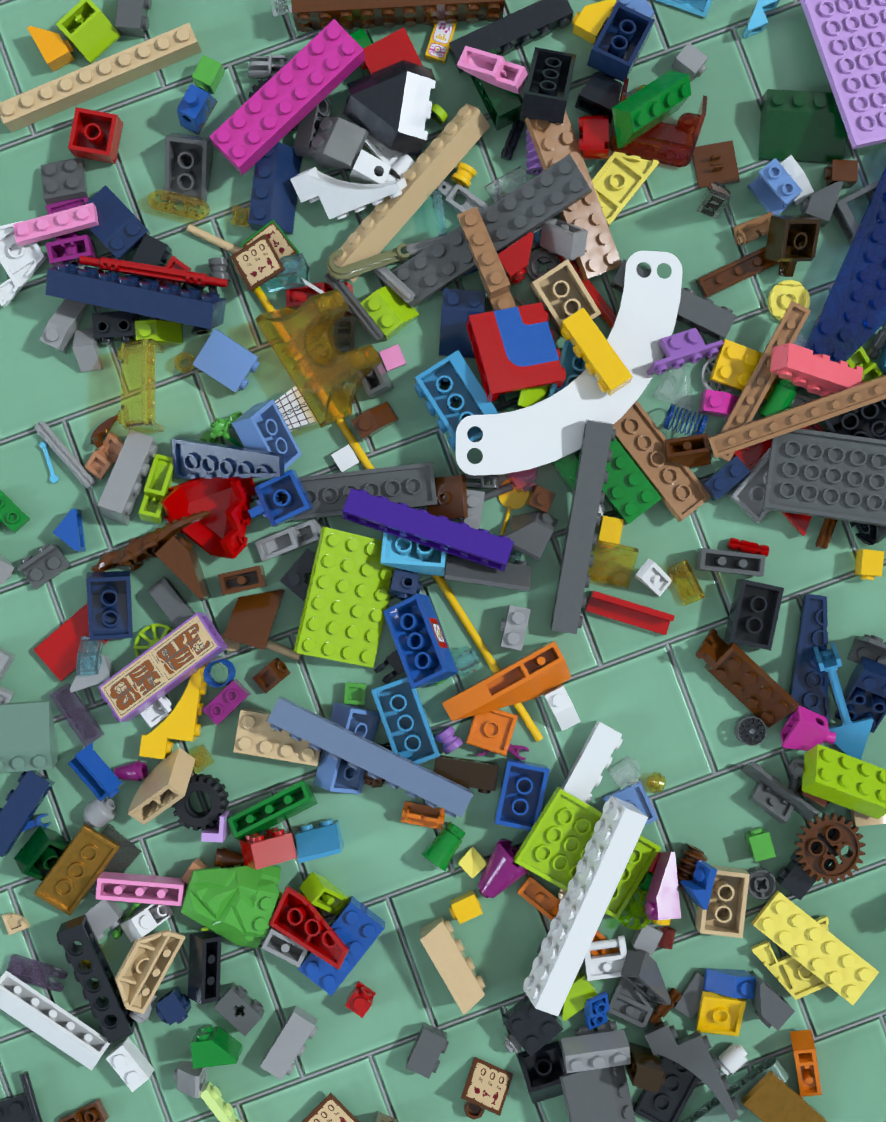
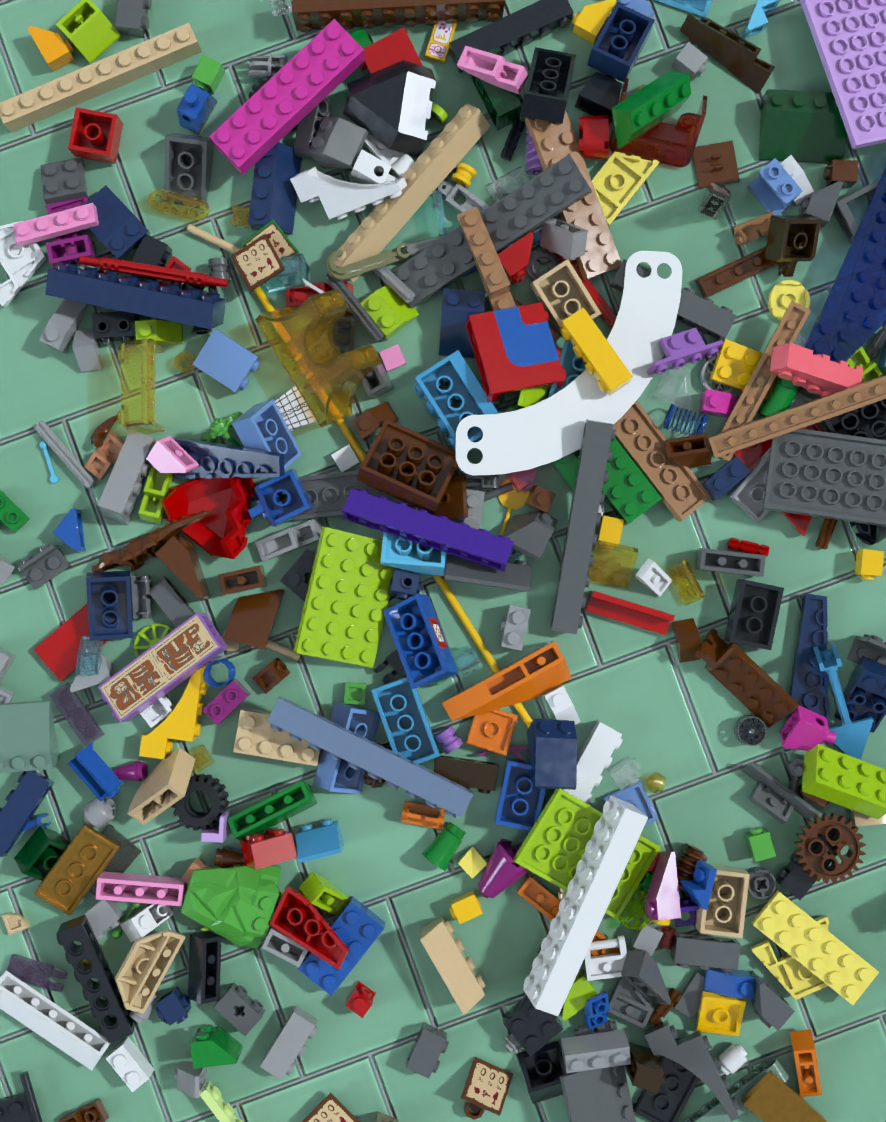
none -> dark grey hinge [130,576,153,619]
none -> bright pink slope [146,436,199,473]
none -> reddish brown slope [357,419,458,515]
none -> dark blue slope [527,719,577,790]
none -> dark grey brick [671,932,741,972]
none -> reddish brown slope [672,618,701,663]
none -> dark purple bracket [674,898,699,927]
none -> dark brown wedge [680,14,775,94]

